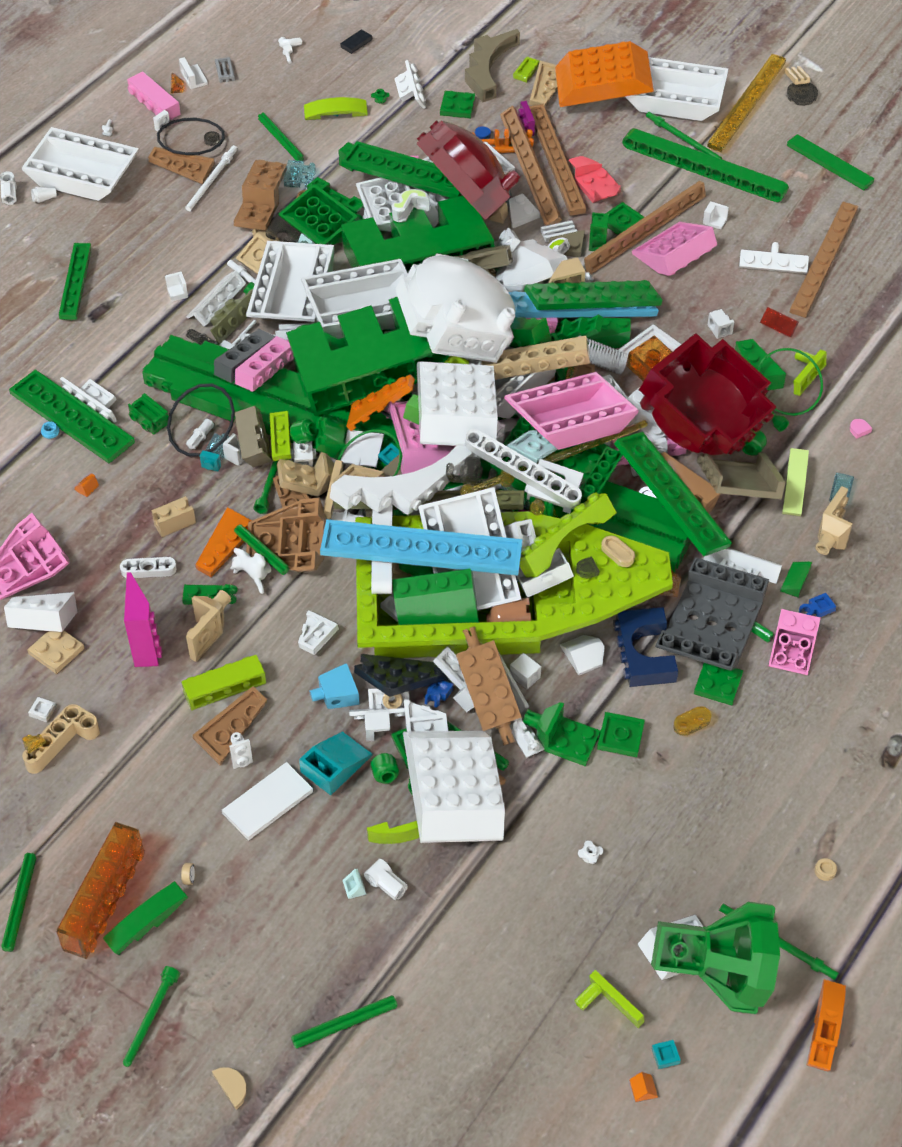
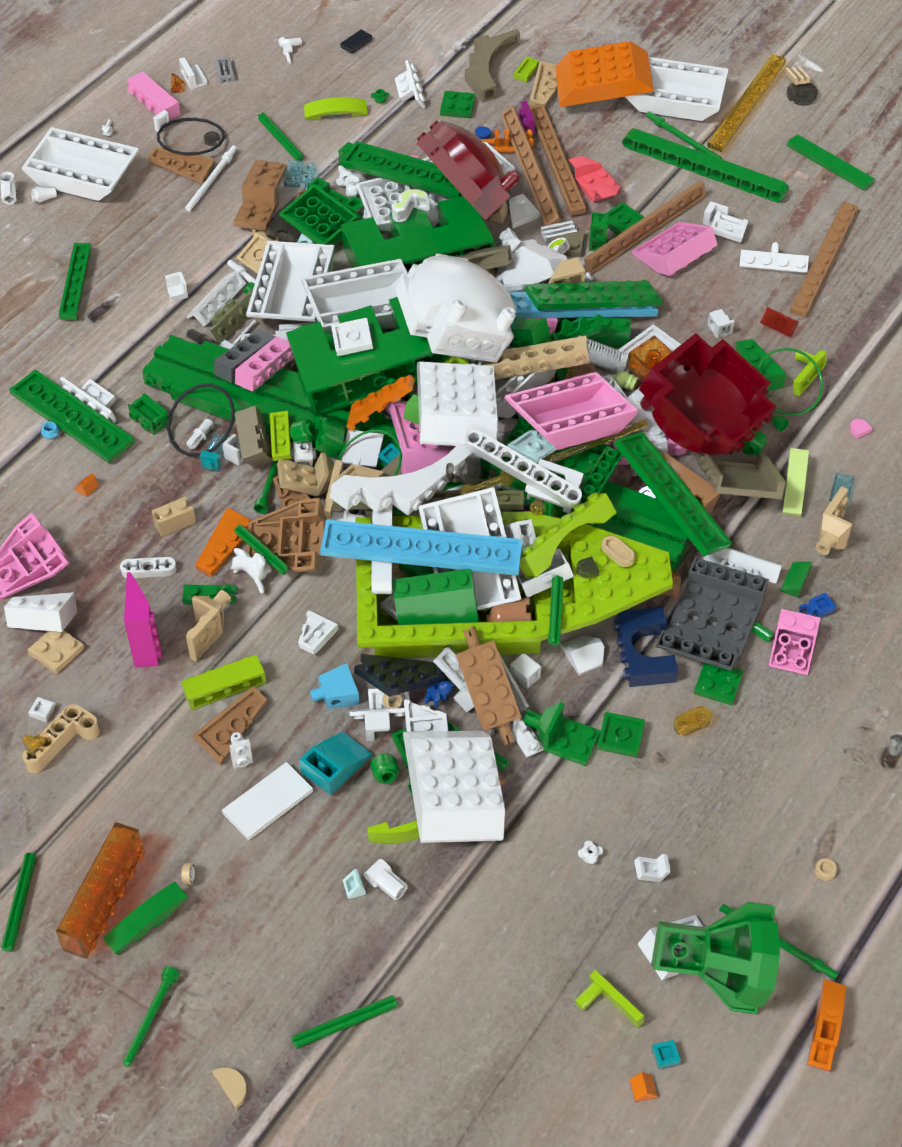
none -> white plate [331,318,373,356]
none -> white animal [336,165,367,197]
none -> green axle [548,575,564,646]
none -> yellowish green animal [611,369,639,391]
none -> white bracket [634,854,670,883]
none -> white plate [711,210,748,243]

